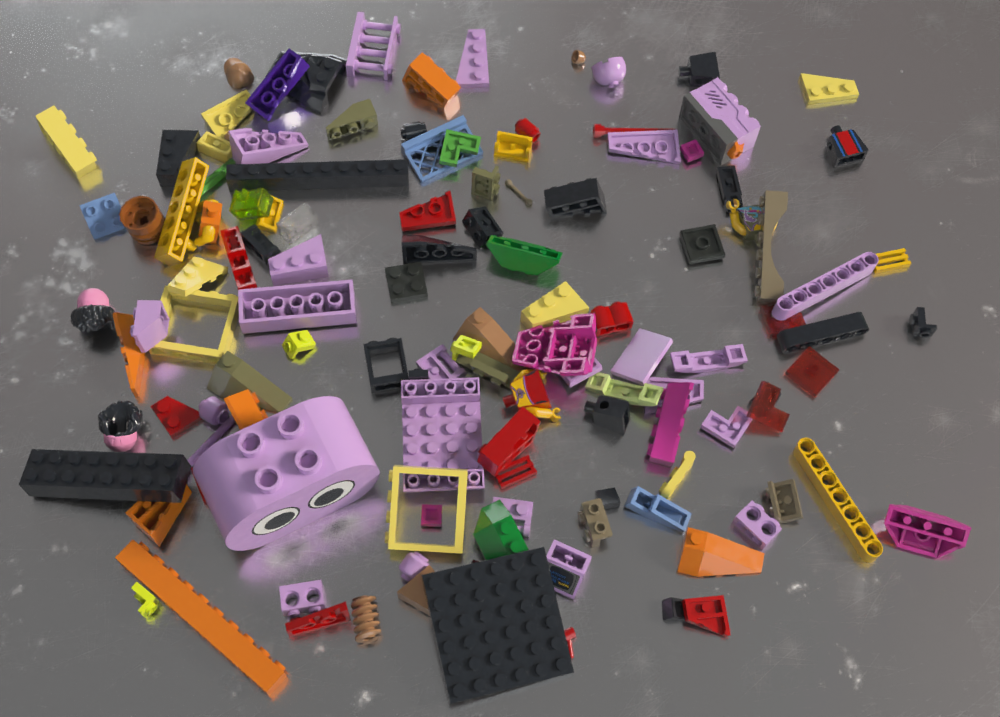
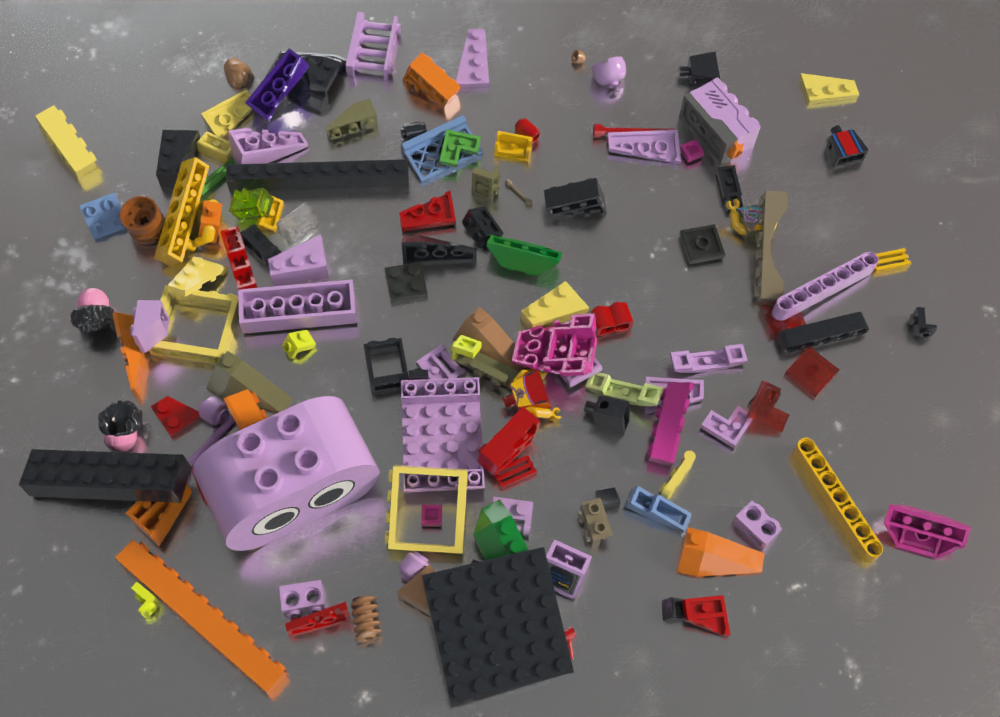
lavender tile [611,328,673,385] -> none
dark tan bracket [766,479,803,524] -> none

